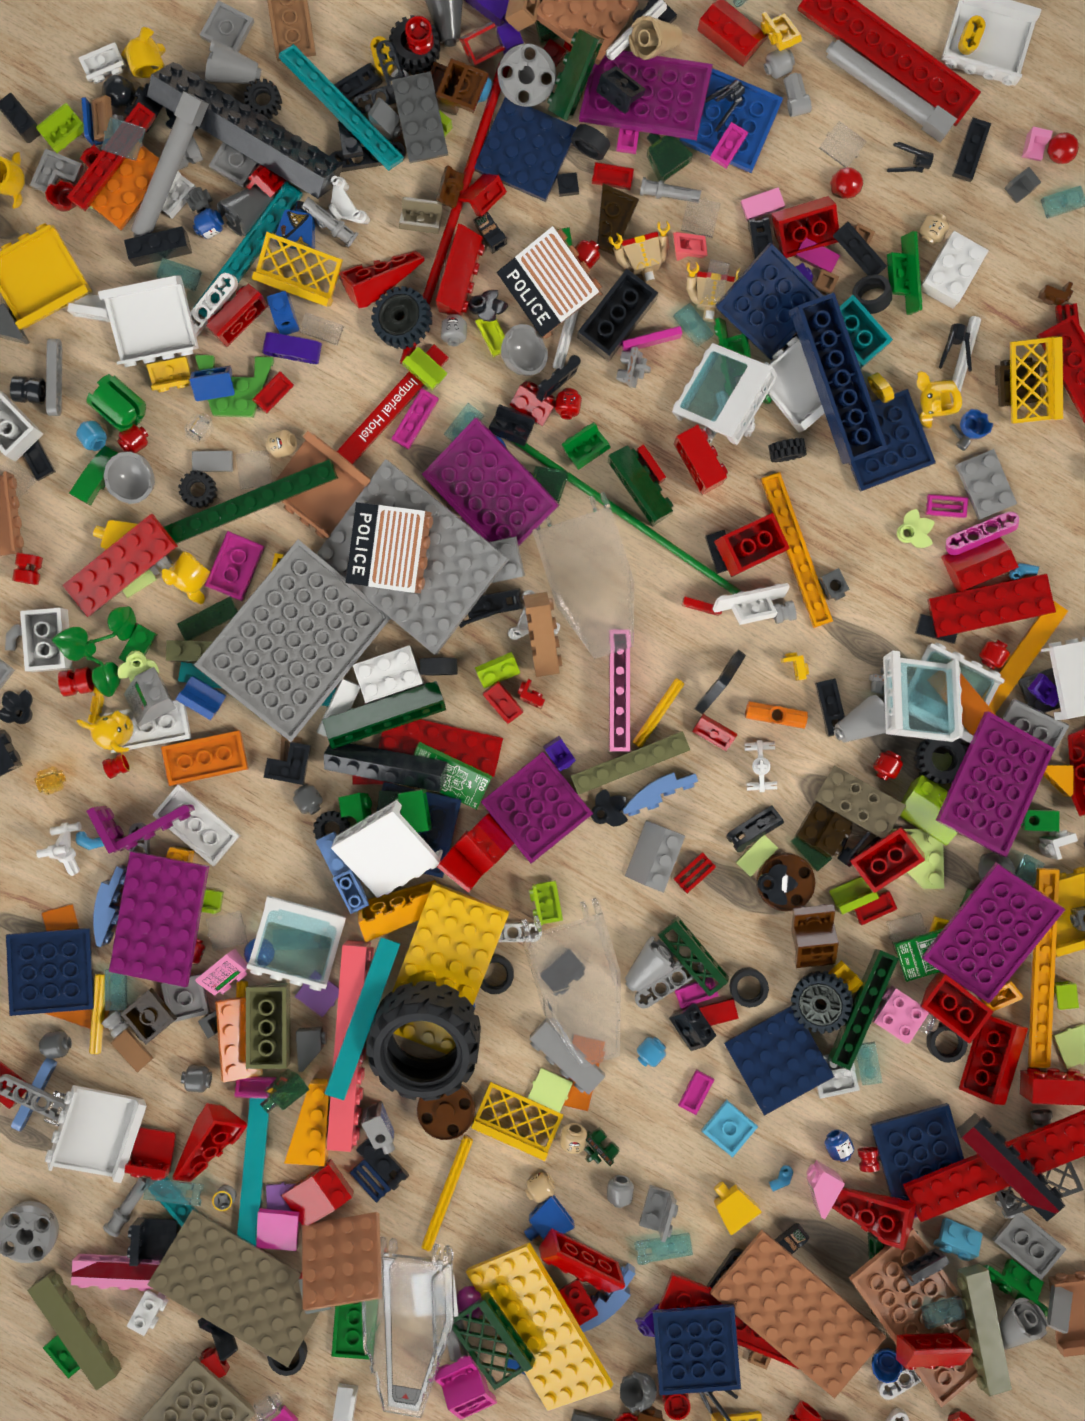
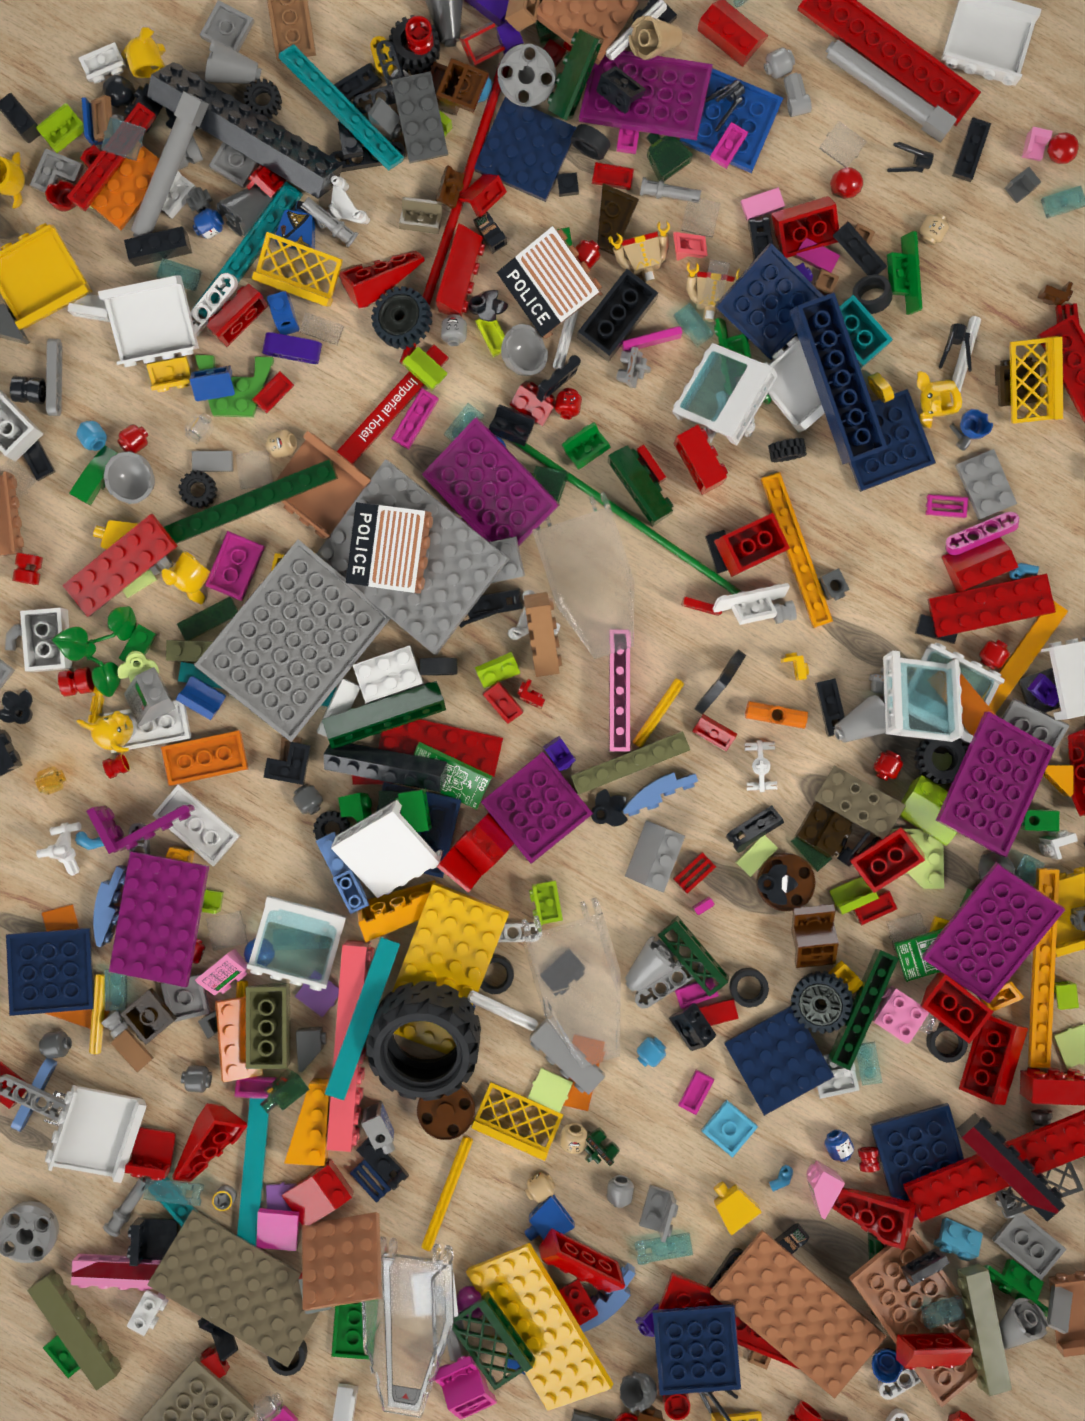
green cylinder [86,374,146,431] -> none
yellow bracket [761,12,802,51] -> none
yellowish green plate [897,509,935,548] -> none
white brick [921,231,989,309] -> none
yellow beam [958,15,986,55] -> none
none -> white axle [467,991,538,1031]
none -> dark pink tile [692,897,715,915]

